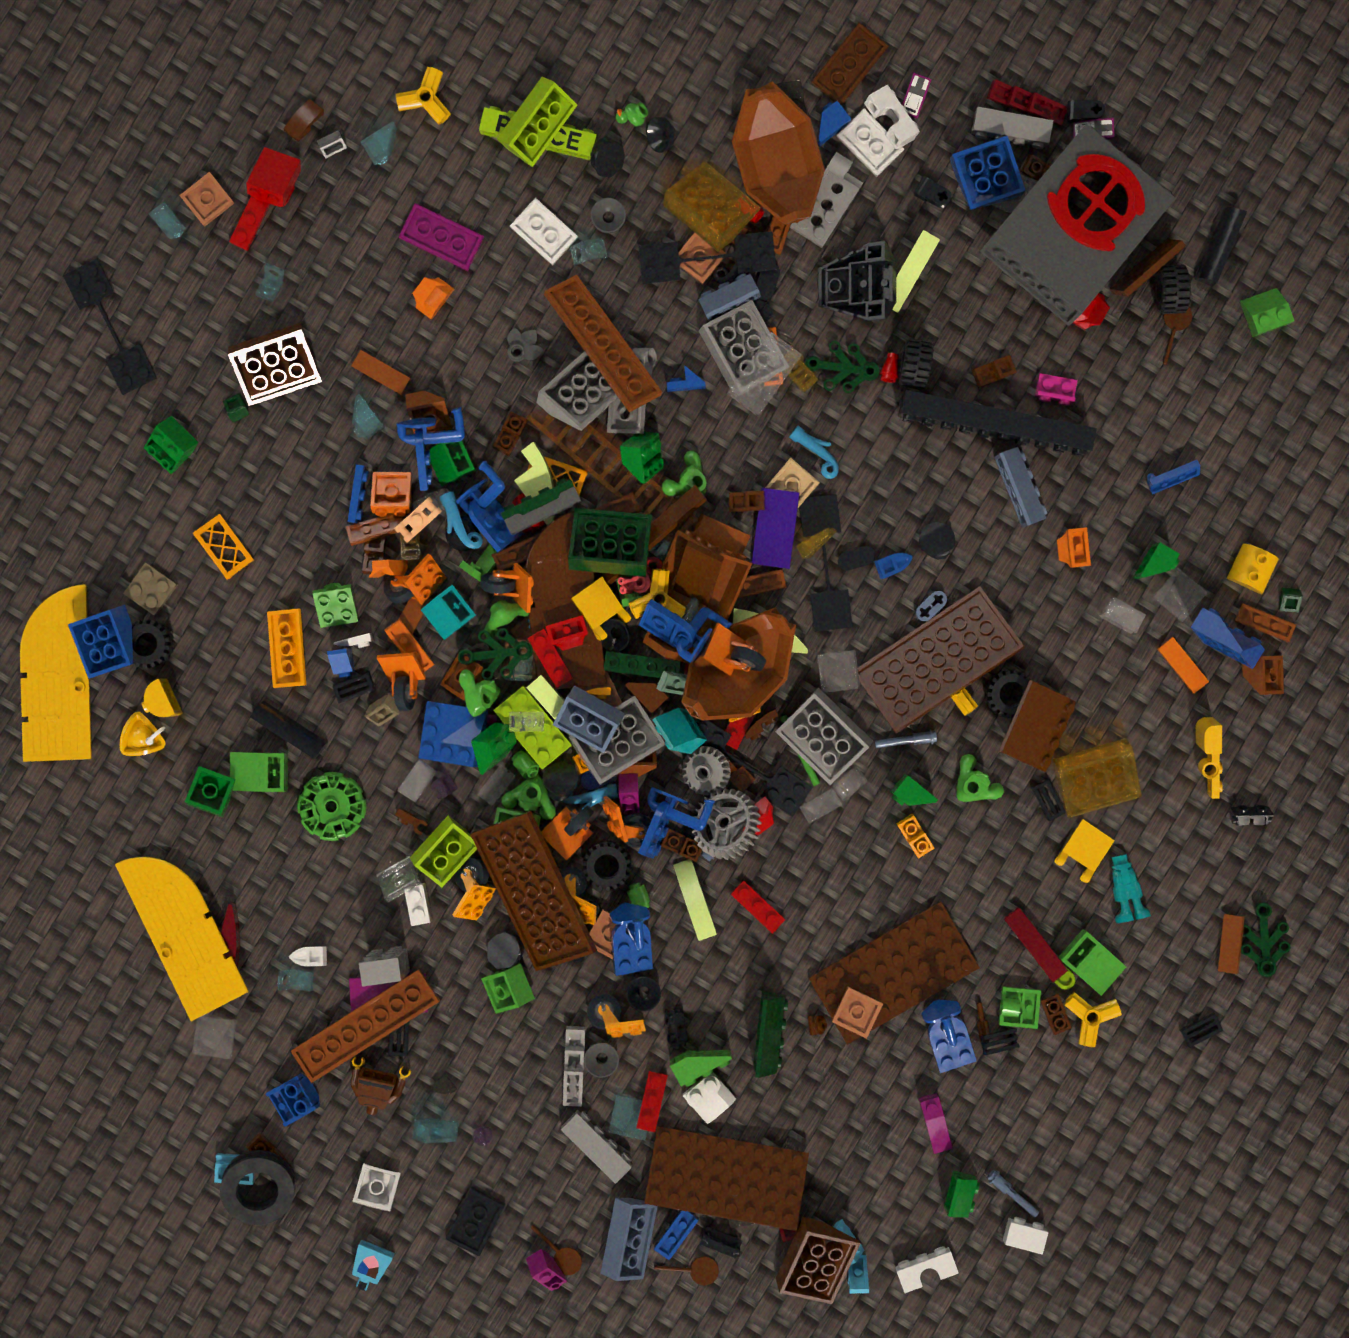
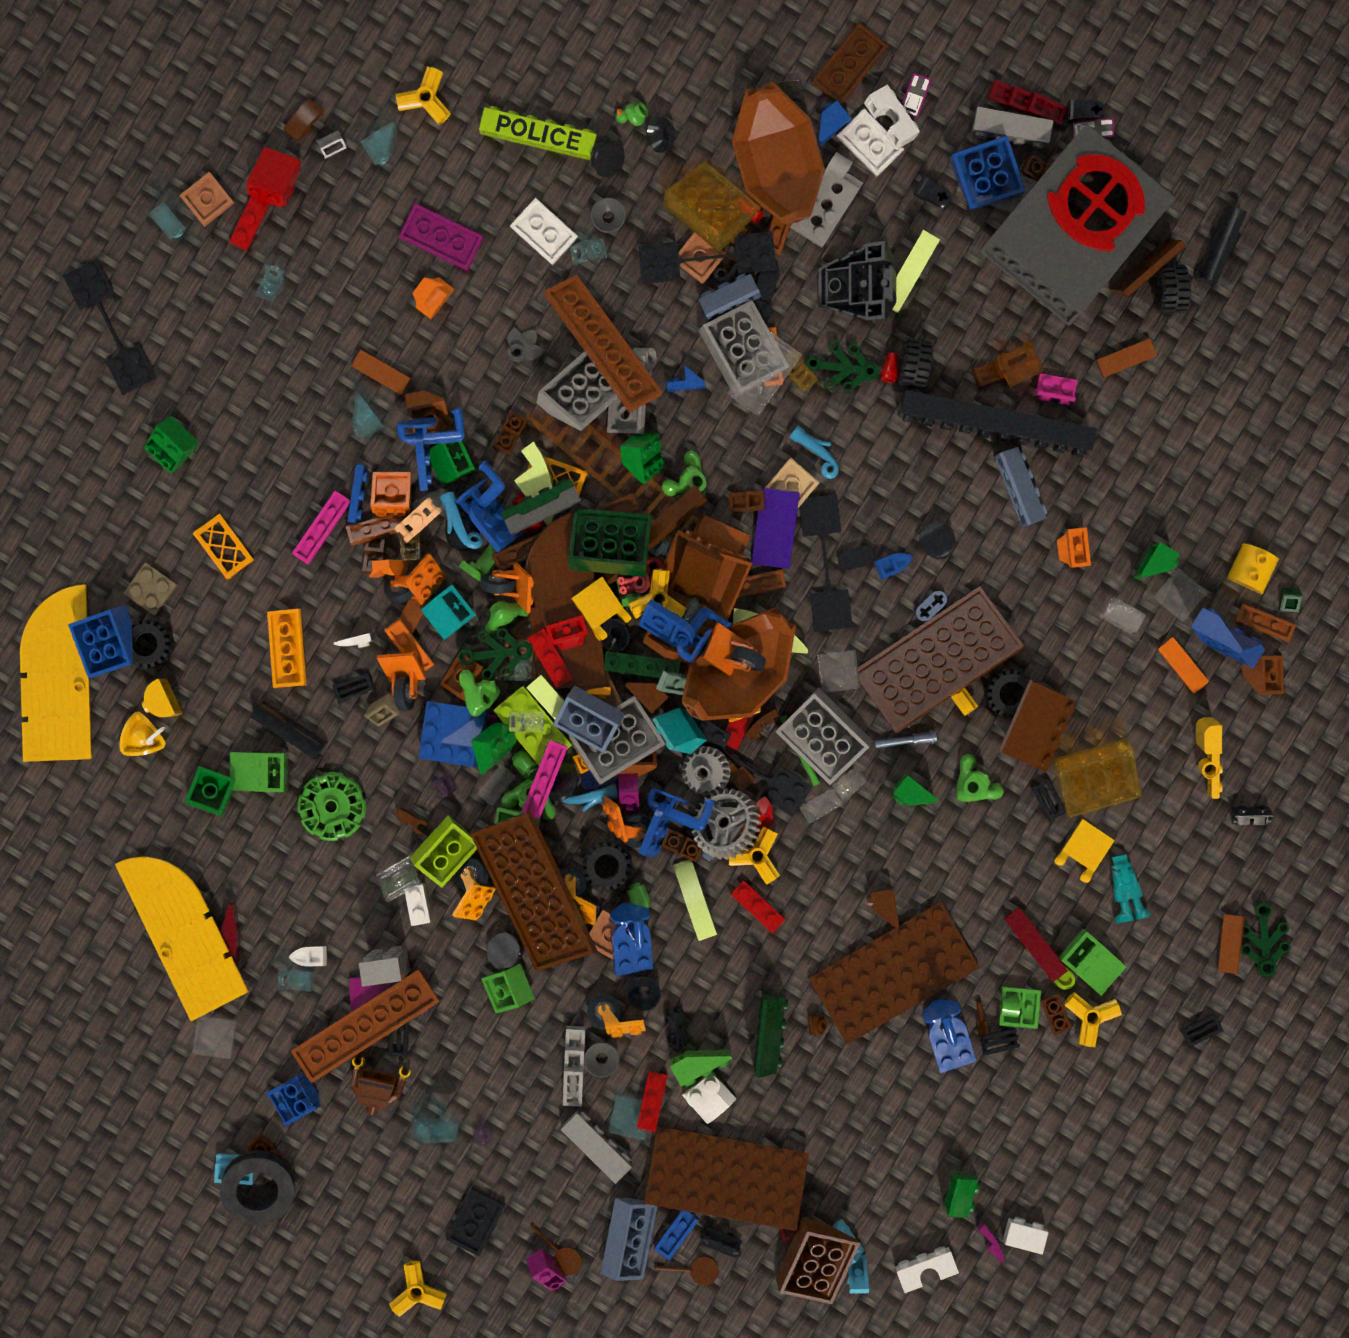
dark green slope [223,393,249,422] -> none
reddish brown slope [228,323,322,406] -> none
bright green plate [312,583,359,628] -> none
slope [327,648,355,678] -> none
medium azure torso [352,1240,395,1291] -> none
white slope [353,1163,401,1212] -> none
clear piece [397,759,437,802] -> none
lime slope [497,77,577,167] -> none
orange plate [541,805,594,860] -> none
clear yellow slope [797,528,837,559] -> none
nougat plate [832,986,883,1039] -> none
light orange slope [896,814,934,859] -> none
magenta slope [918,1093,952,1154] -> none
sand blue pin [987,1170,1039,1218] -> none
red slope [1073,293,1110,330] -> none
blue hinge [1147,460,1201,495] -> none
reddish brown piece [1163,307,1192,365] -> none
bright green slope [1240,288,1294,337] -> none
none -> dark pink plate [292,491,351,565]
none -> yellow piece [389,1261,447,1317]
none -> dark pink plate [522,740,568,819]
none -> yellow piece [729,826,780,885]
none -> reddish brown slope [867,887,899,928]
none -> magenta slope [976,1221,1004,1263]
none -> clear orange plate [996,340,1044,388]
none -> dark orange tile [1096,338,1157,378]

